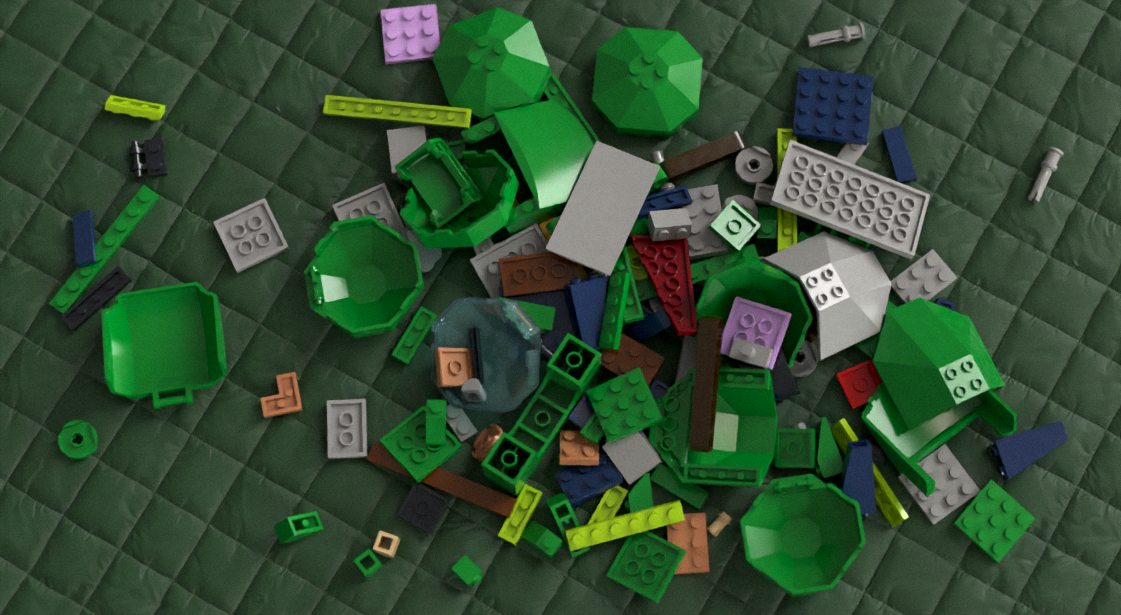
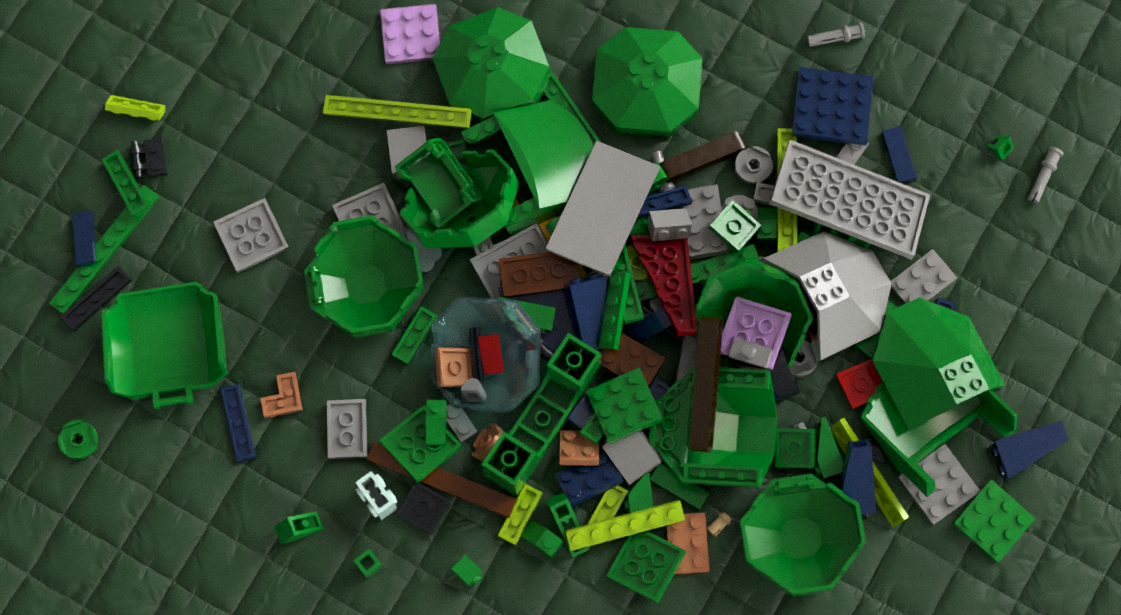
tan brick [373,531,400,558] -> none
none -> green plate [102,150,151,218]
none -> dark blue tile [220,383,256,463]
none -> light aqua brick [355,471,398,520]
none -> red tile [478,334,504,375]
none -> green tile [988,134,1014,161]

